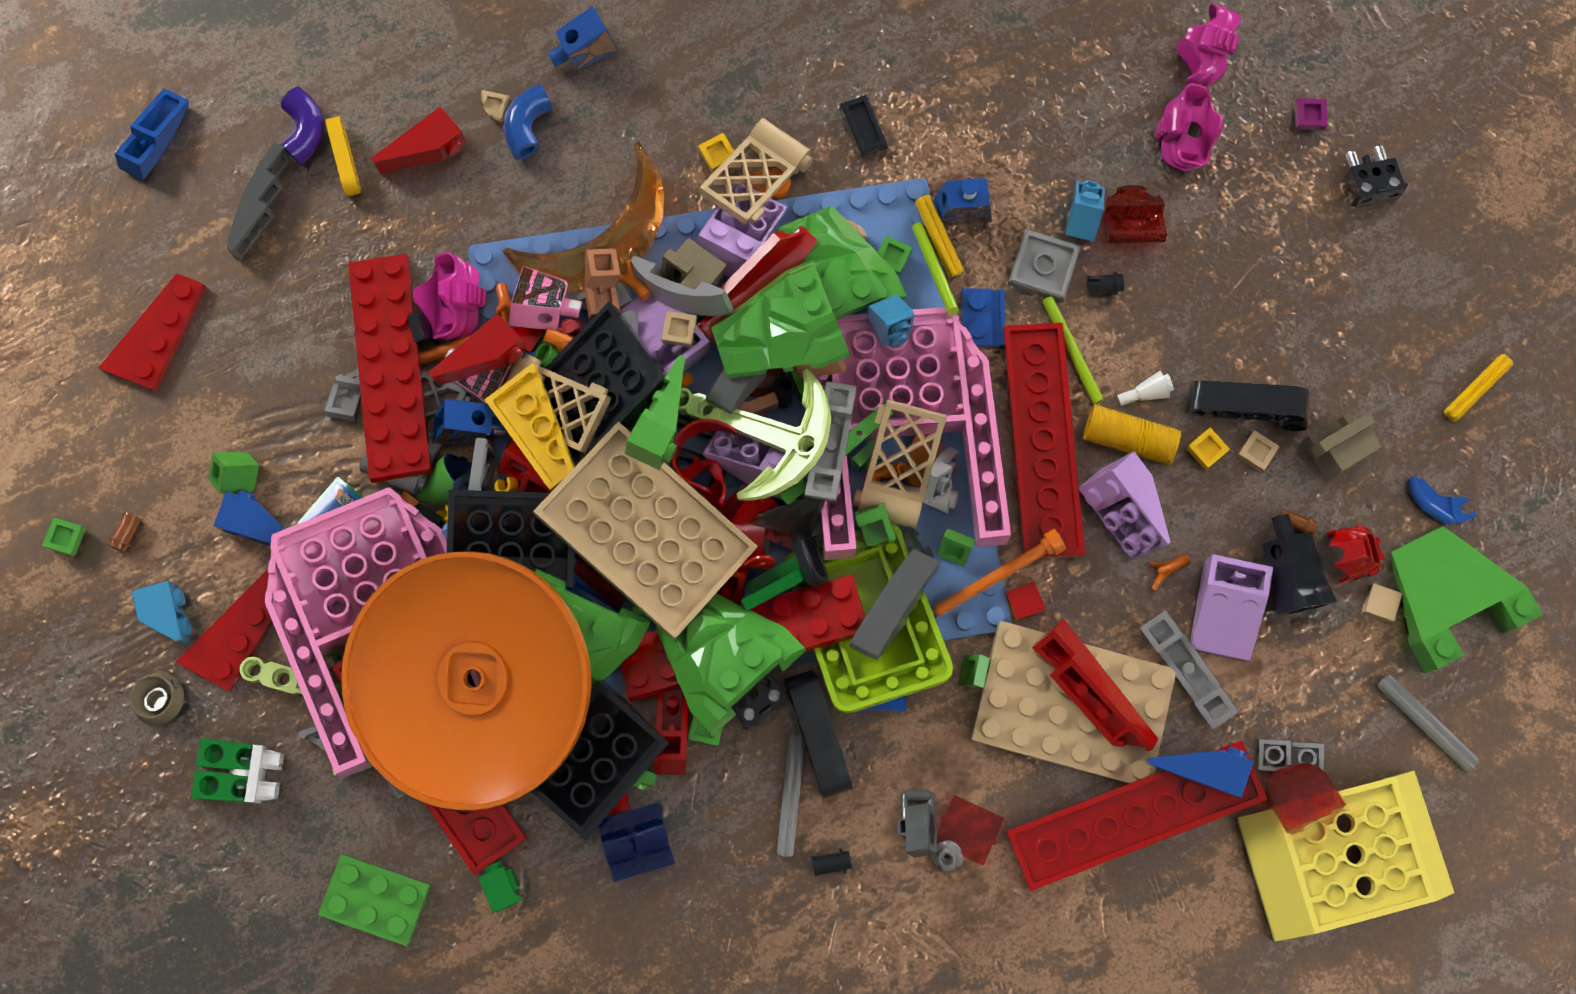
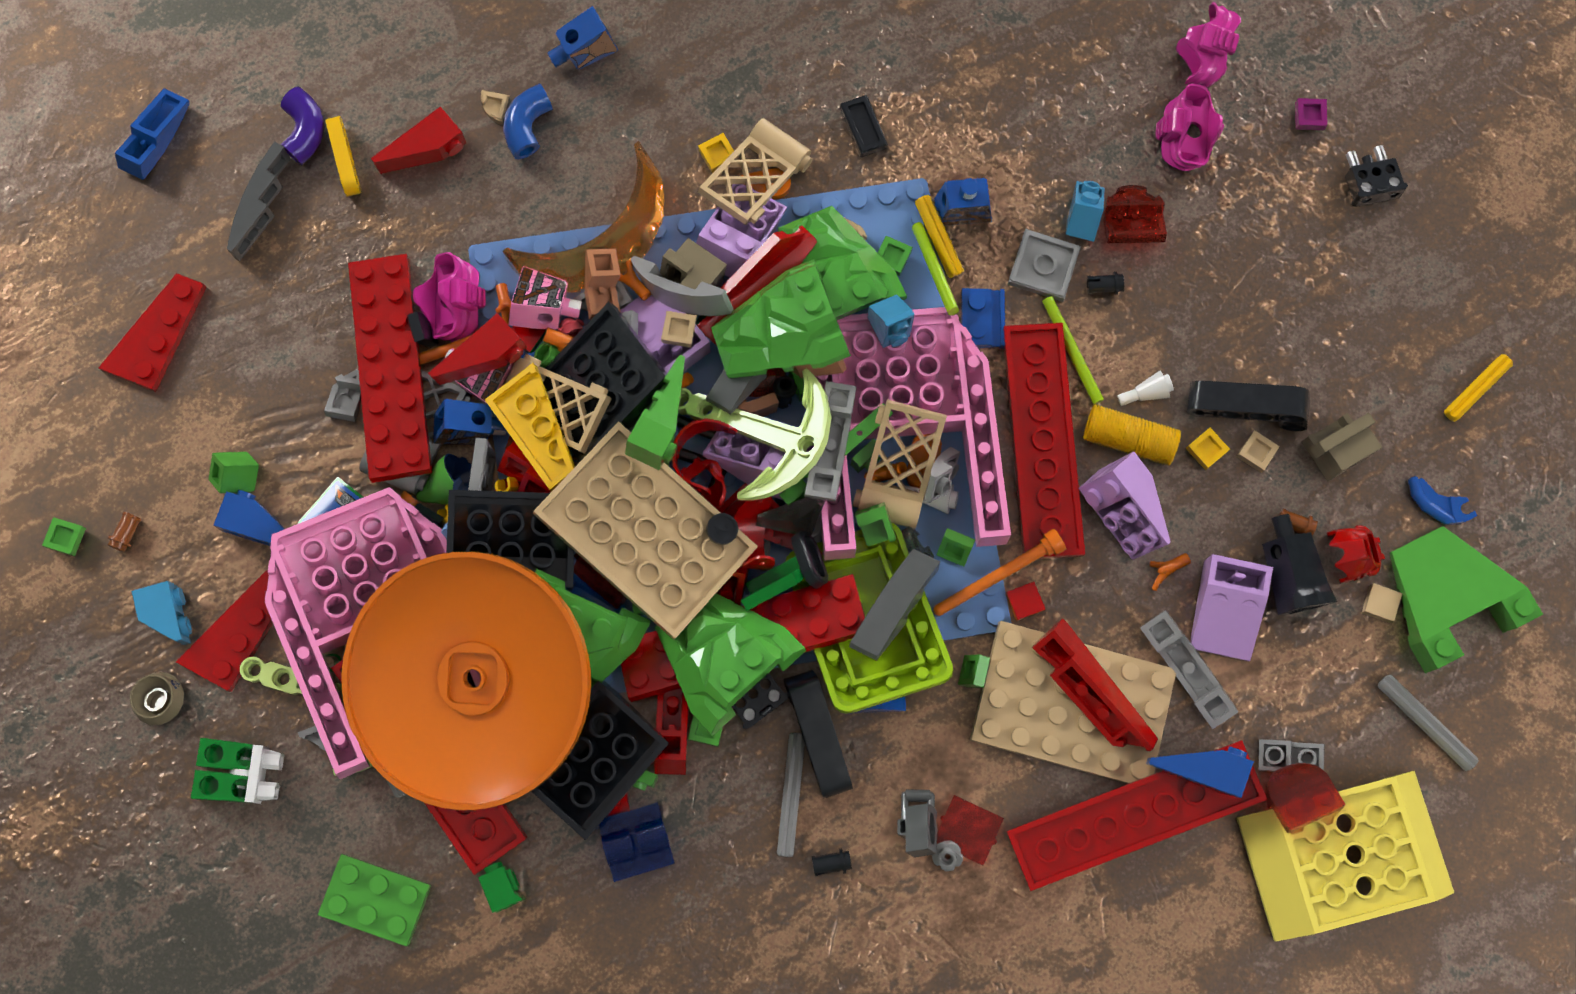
none -> black piece [706,513,738,545]

